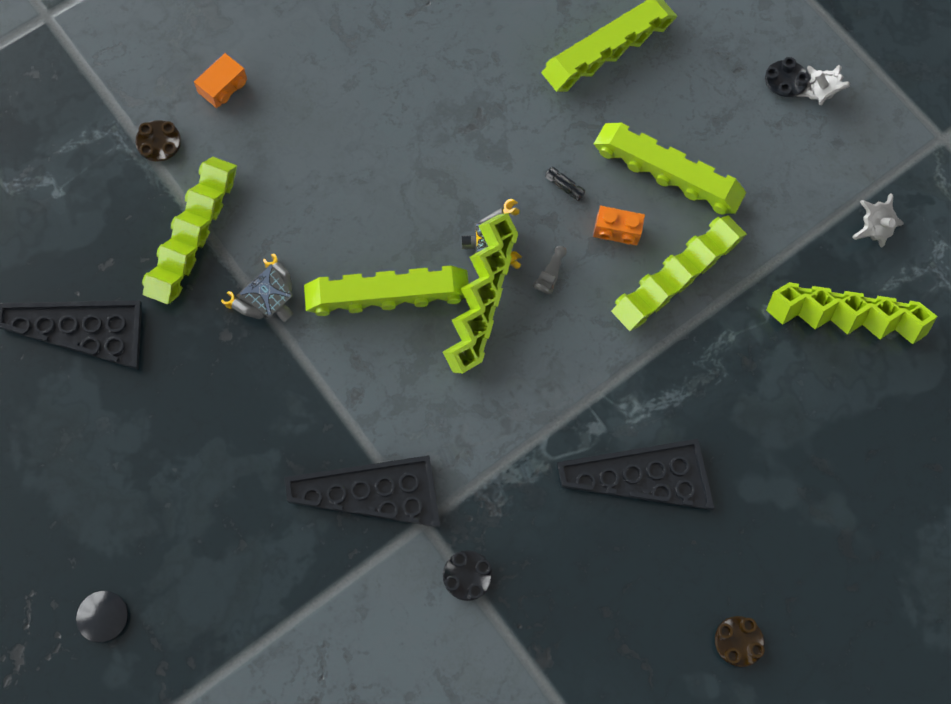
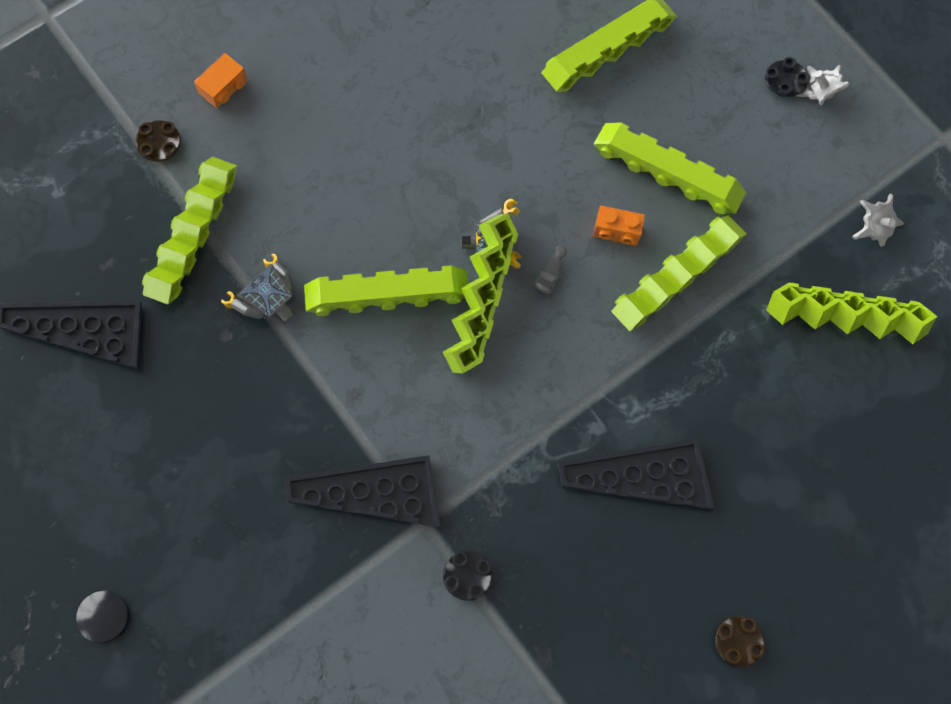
black axle [545,167,585,201] -> none

